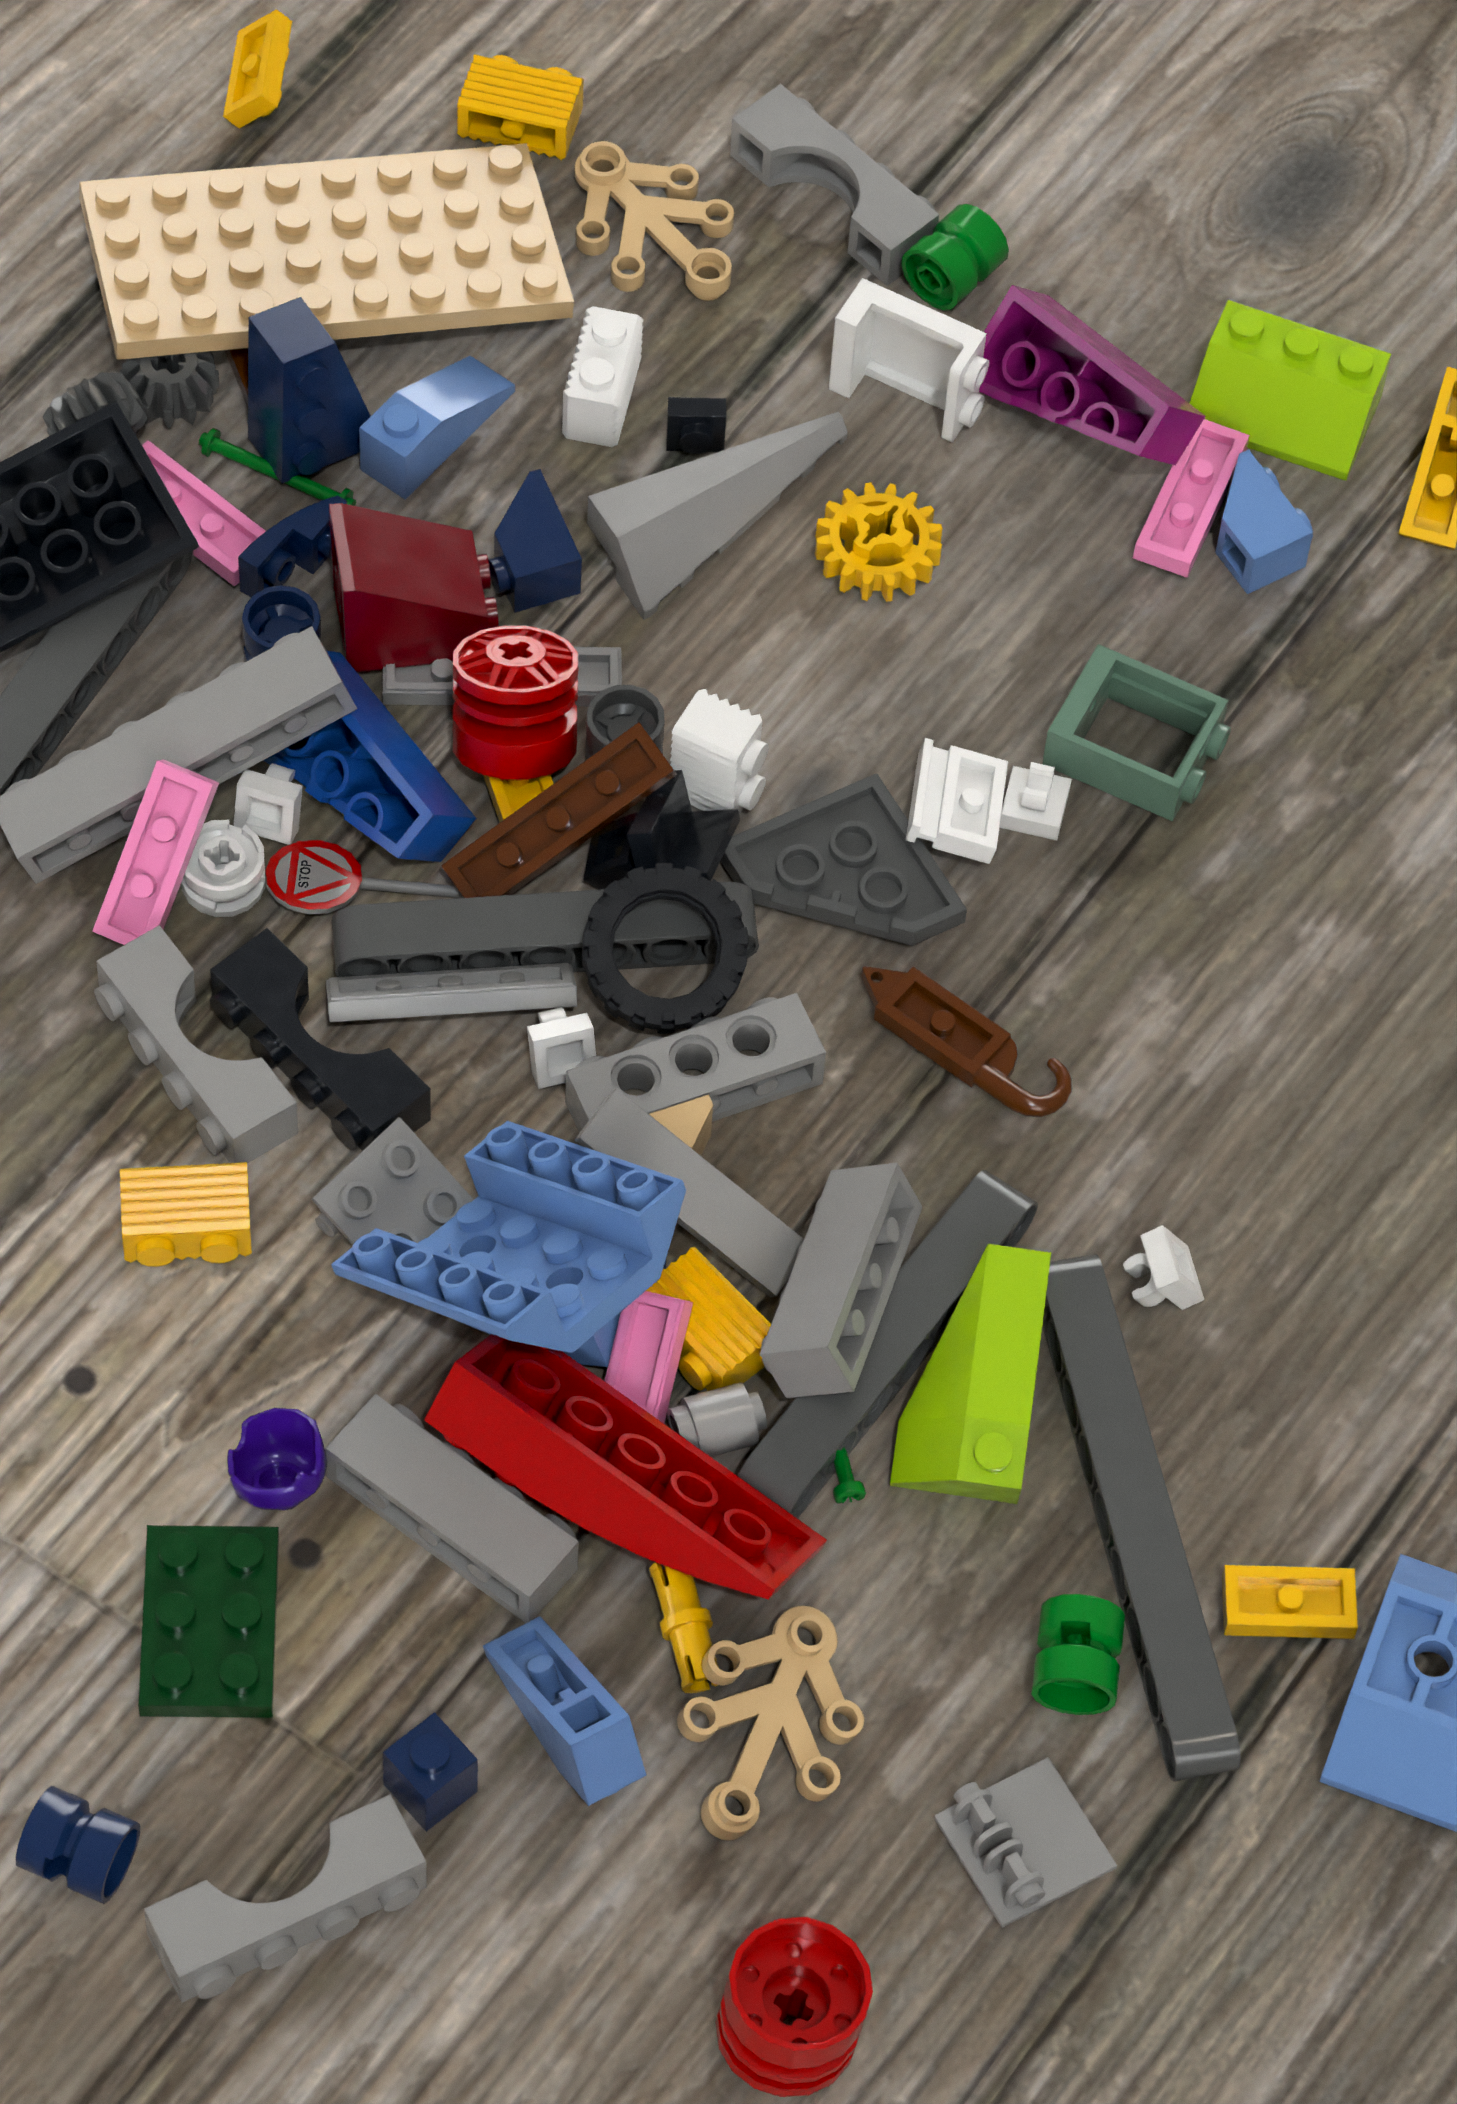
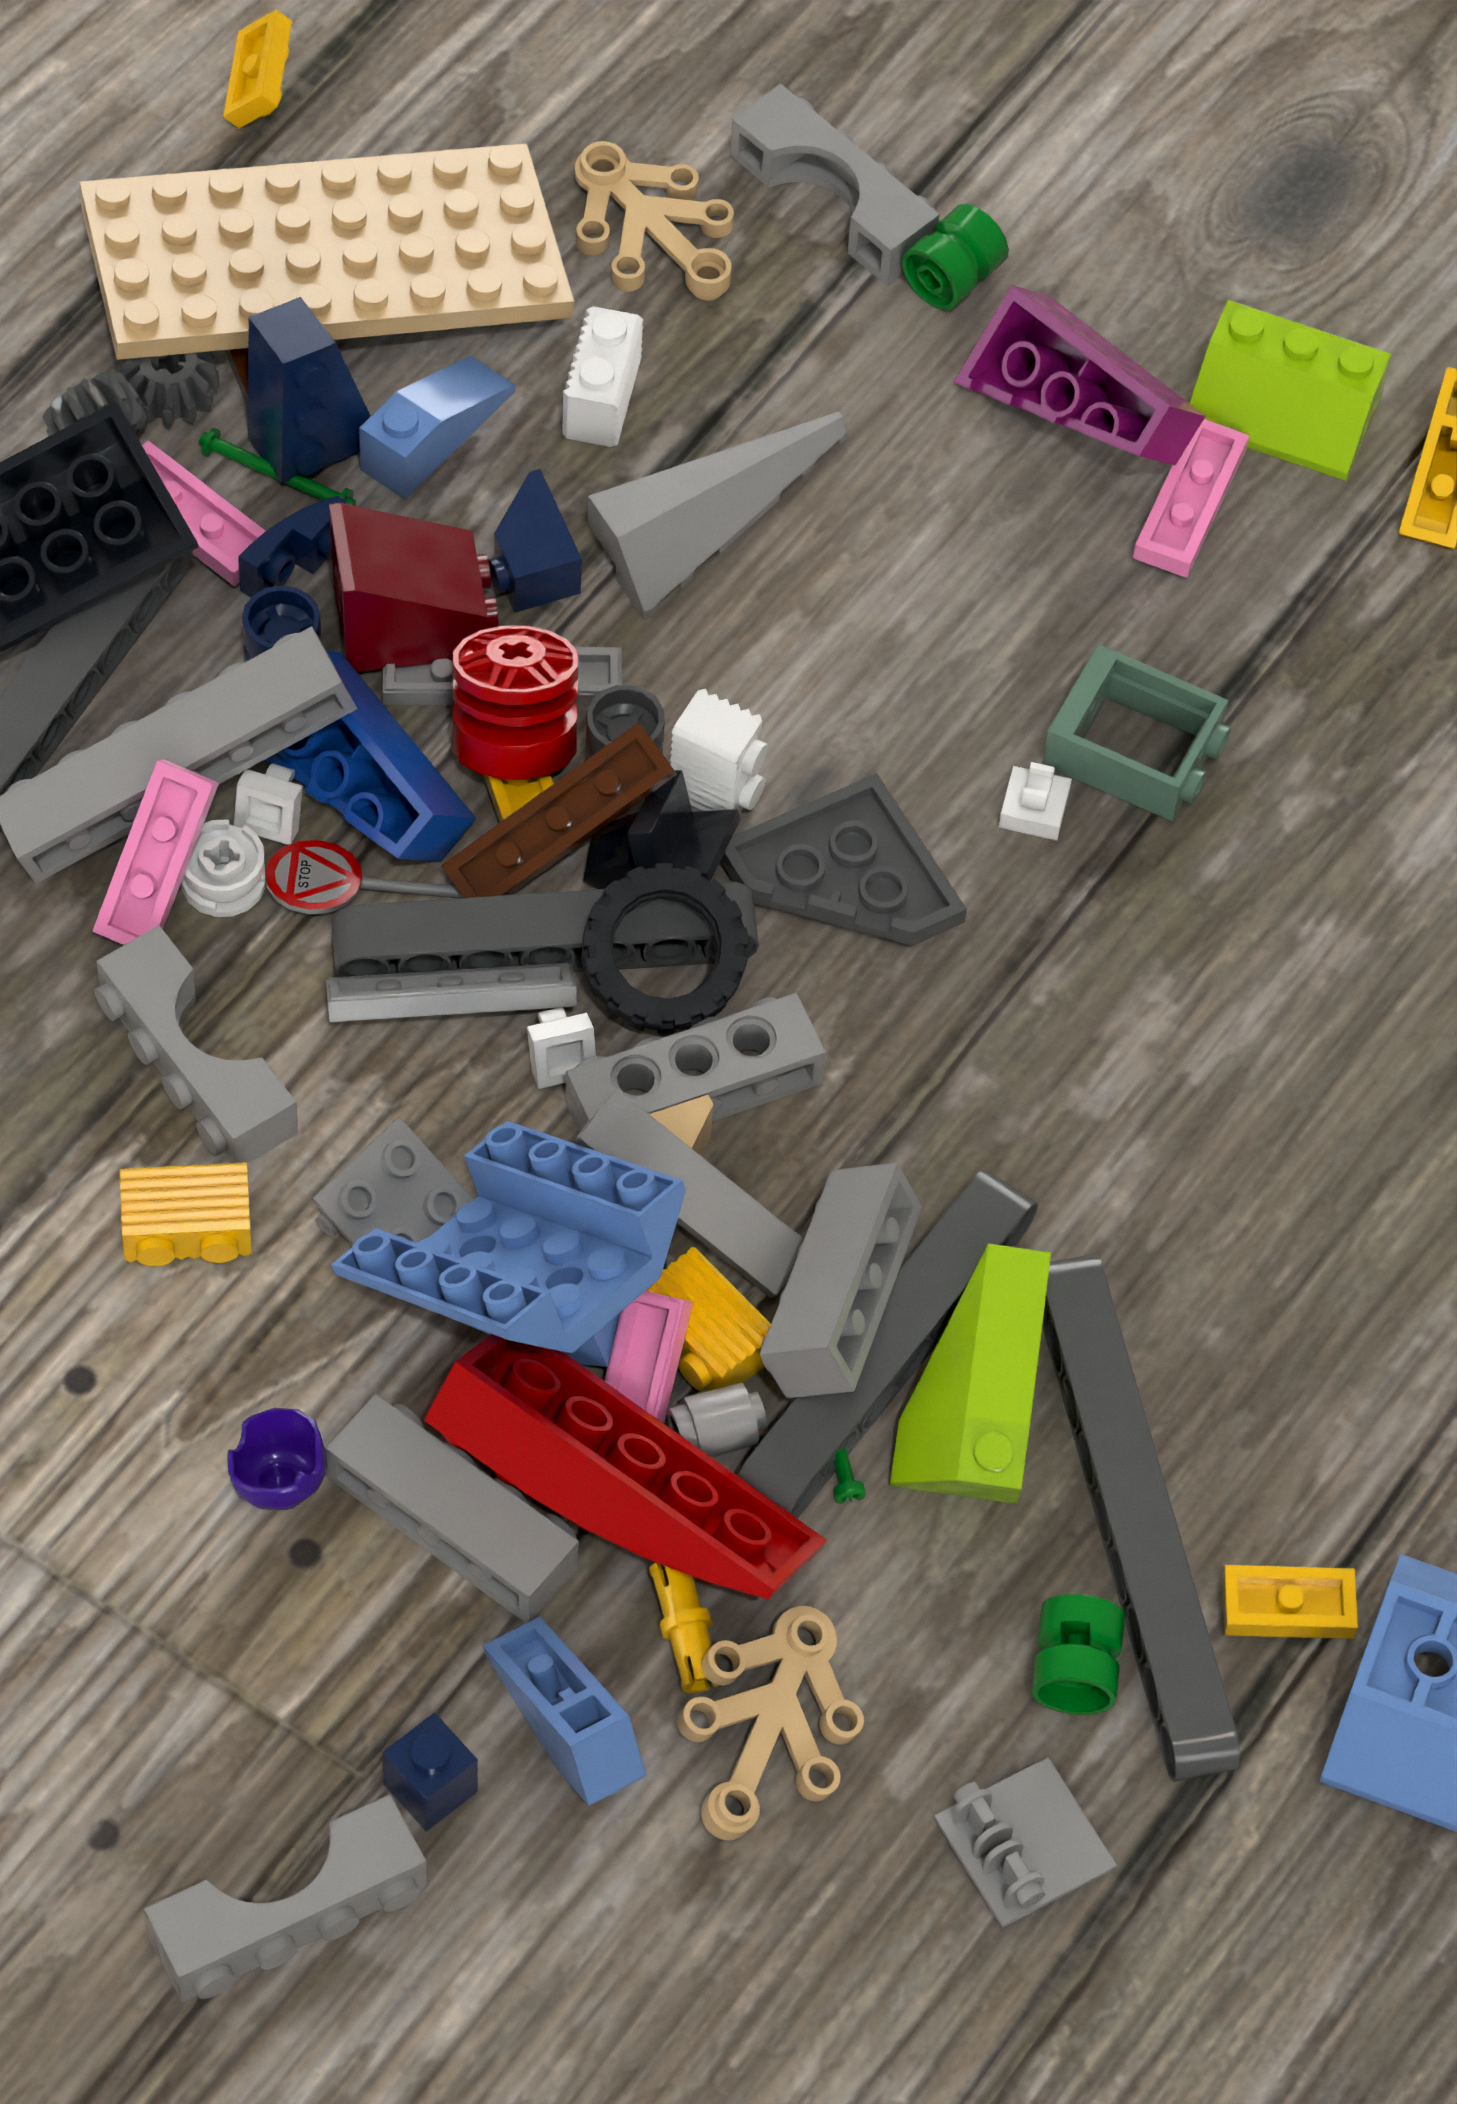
dark blue wheel [15,1786,140,1904] -> none
dark green plate [138,1525,279,1718] -> none
black arch [210,928,431,1151] -> none
yellow brick [457,54,584,160] -> none
black plate [666,397,726,454] -> none
red wheel [716,1917,873,2097] -> none
yellow gear [815,482,943,602] -> none
white panel [829,278,989,442] -> none
reddish brown plate [861,966,1072,1117] -> none
white plate [906,738,1008,864] -> none
white tile [1123,1225,1204,1310] -> none
medium blue slope [1215,449,1313,594] -> none

